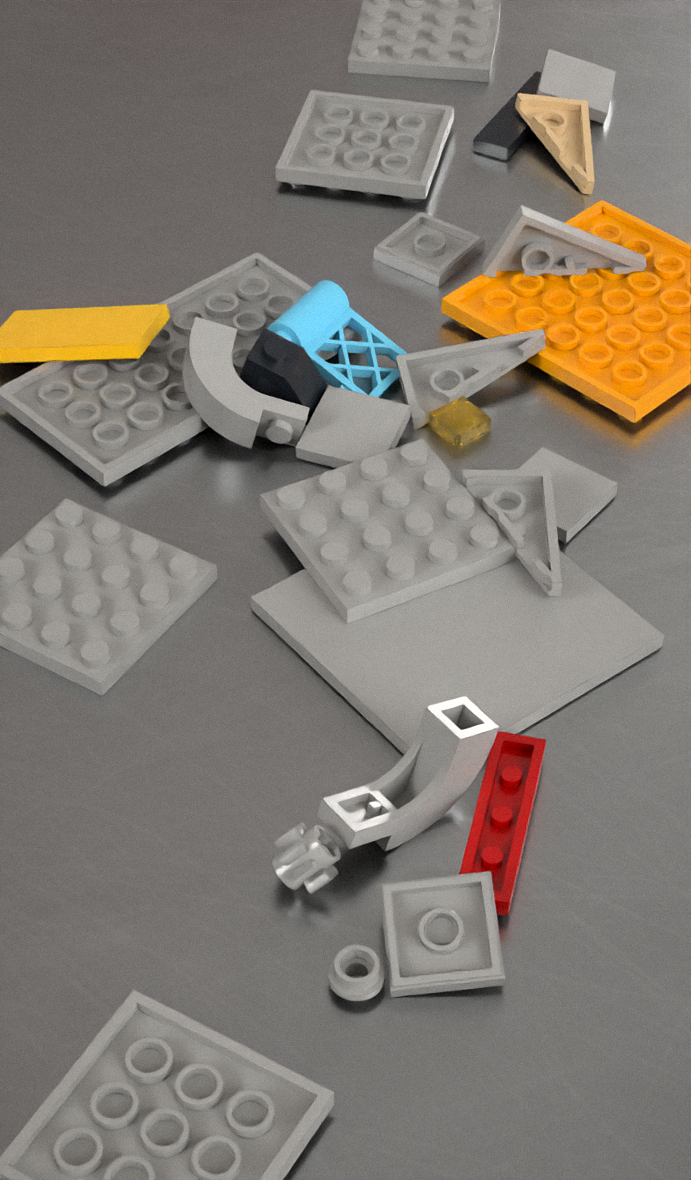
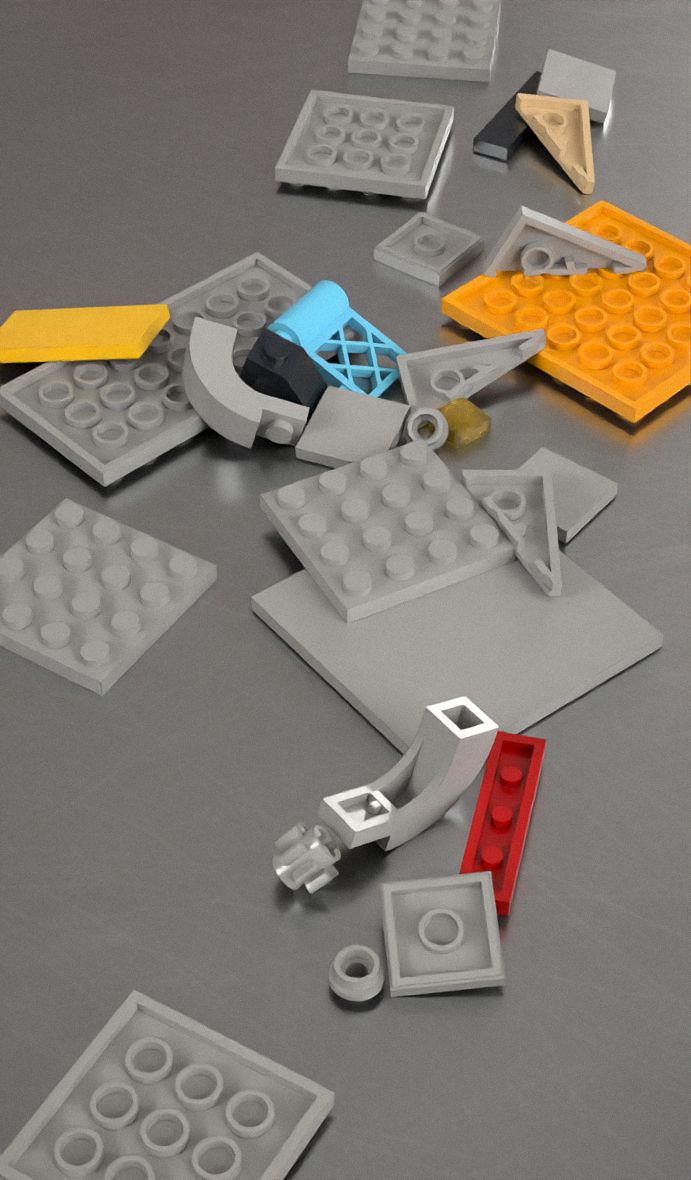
none -> light grey plate [404,407,449,451]

